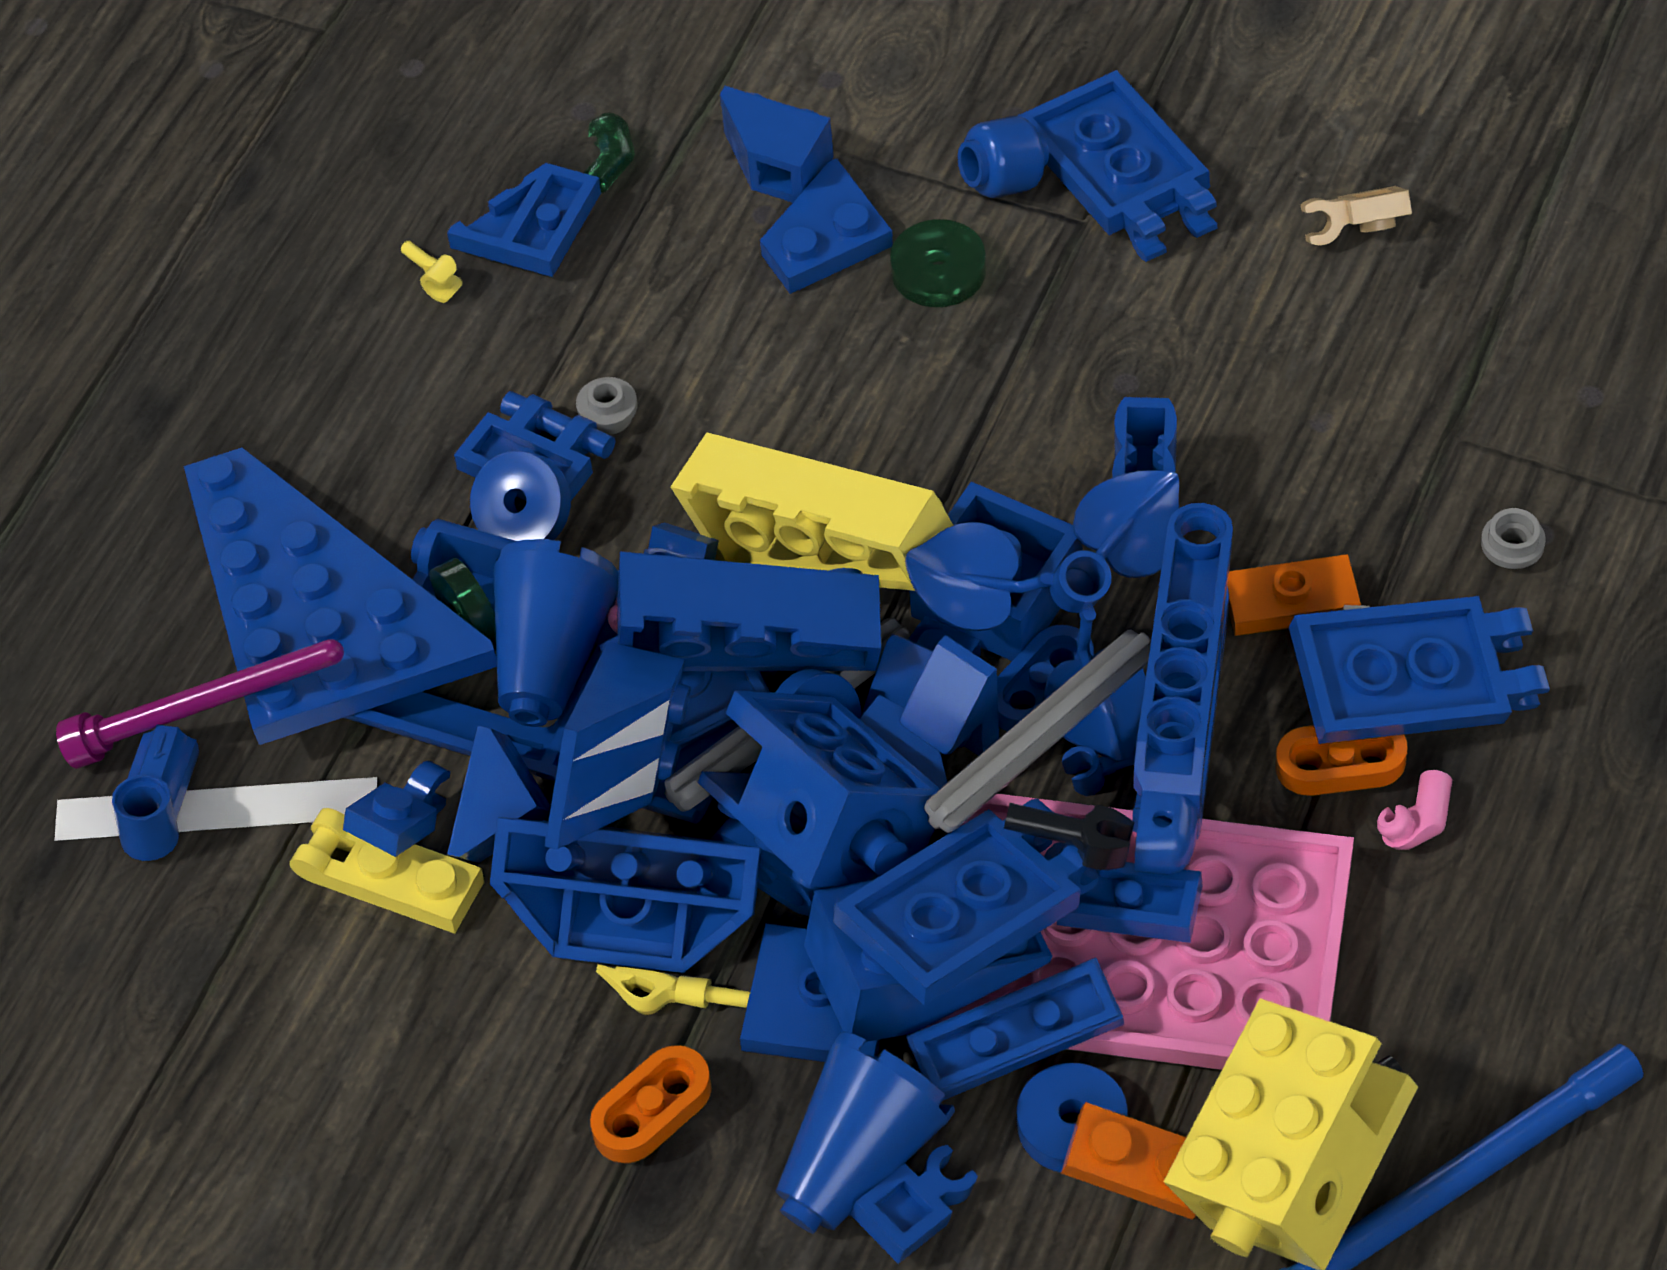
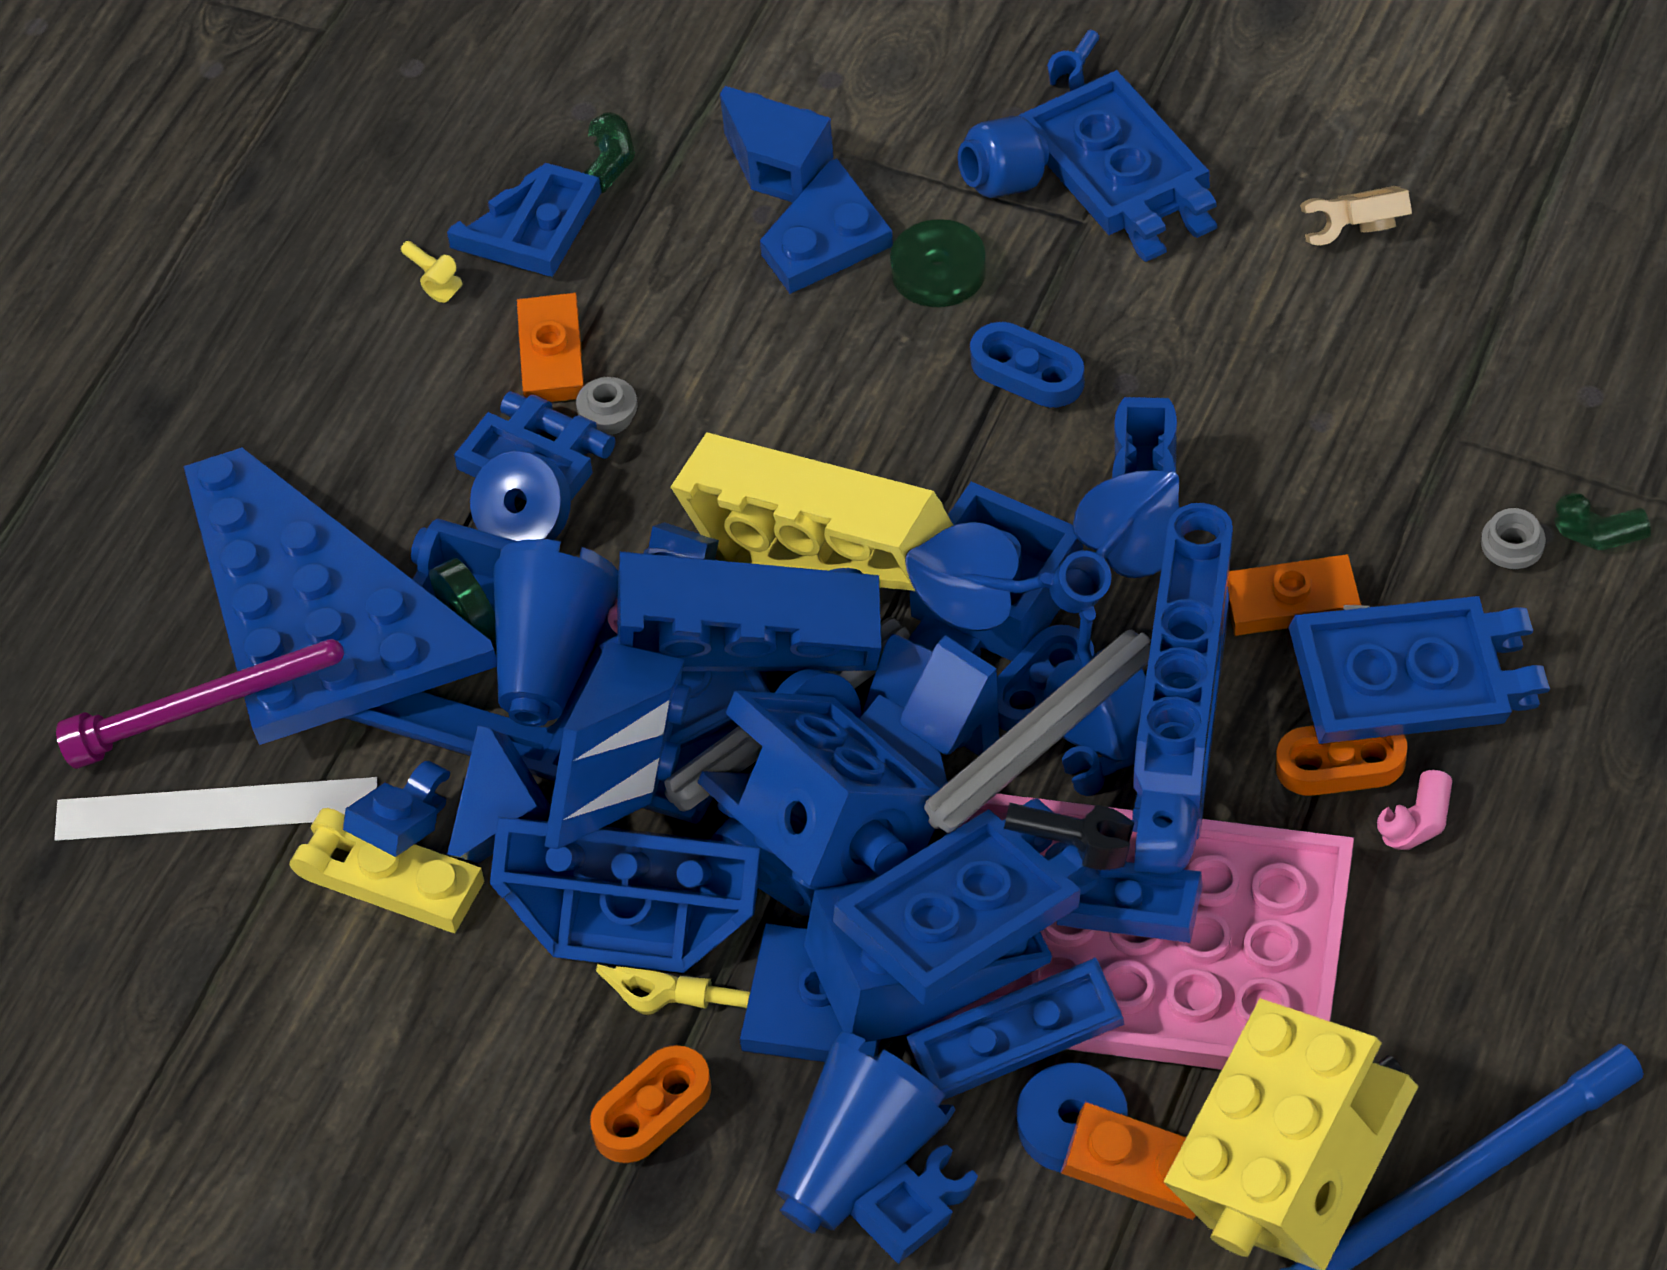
blue piece [112,725,199,861] -> none
none -> orange plate [517,293,584,402]
none -> blue plate [970,322,1084,408]
none -> blue hand [1047,30,1099,91]
none -> clear green arm [1554,493,1651,551]

